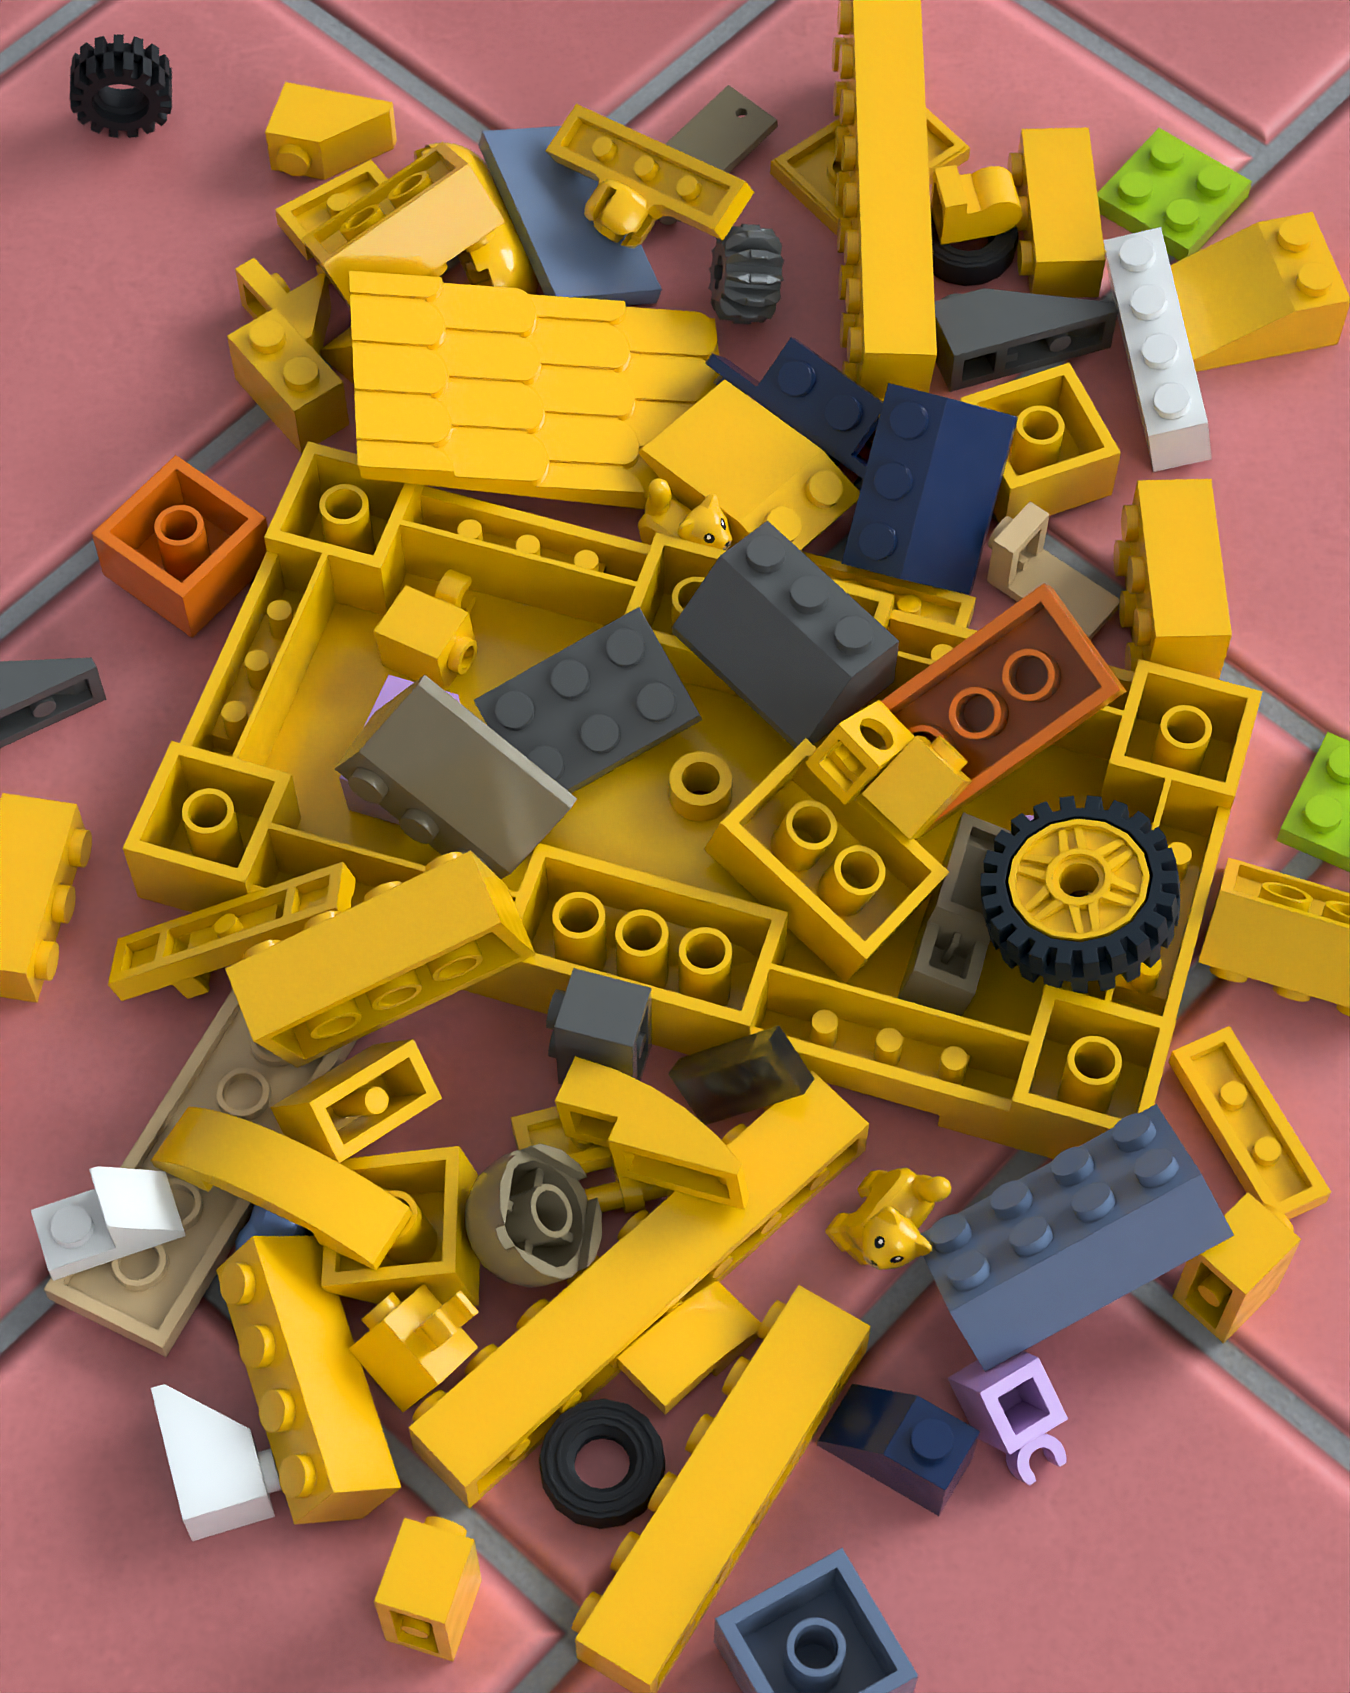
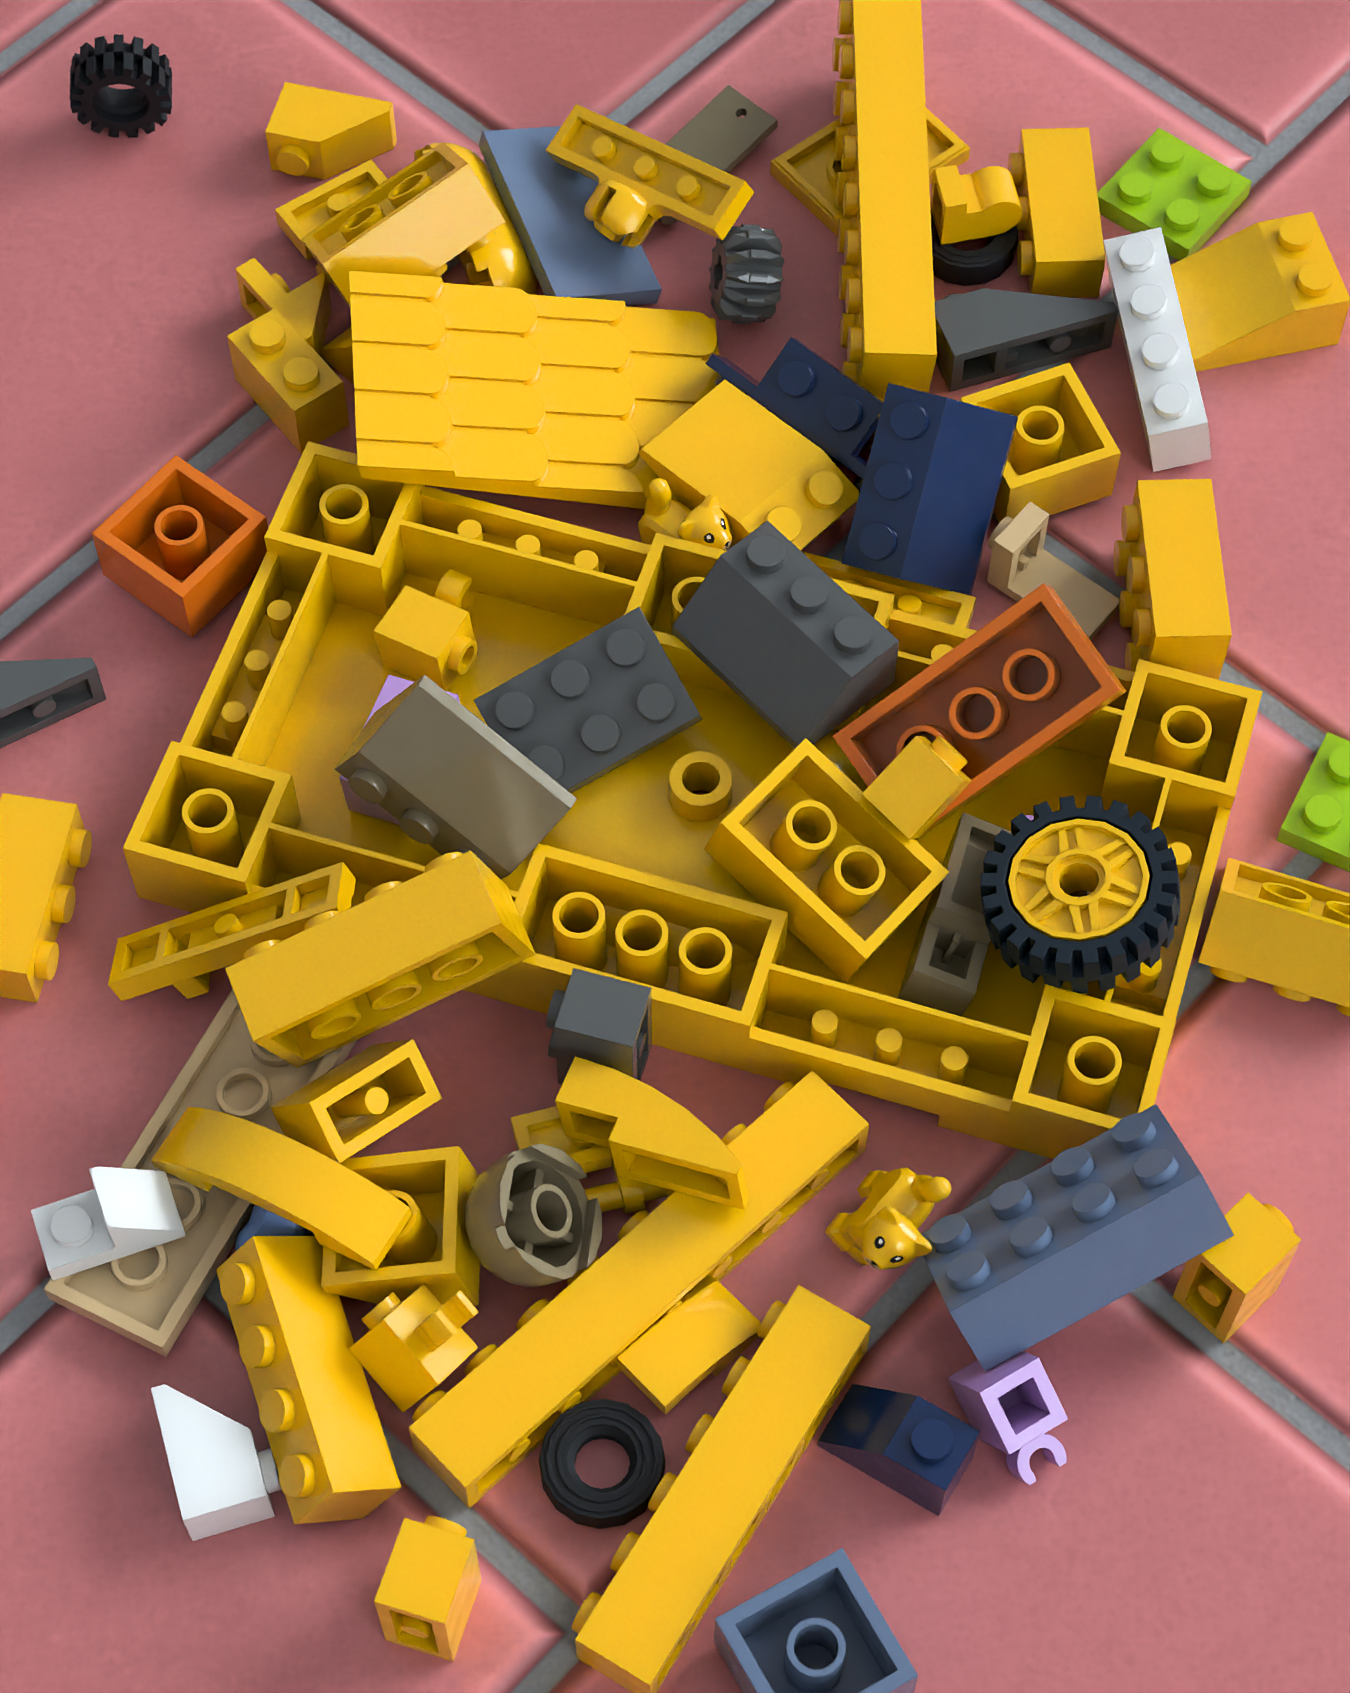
clear smoke plate [668,1025,814,1125] -> none
yellow leg [804,700,915,805] -> none
yellow plate [1168,1026,1331,1219] -> none

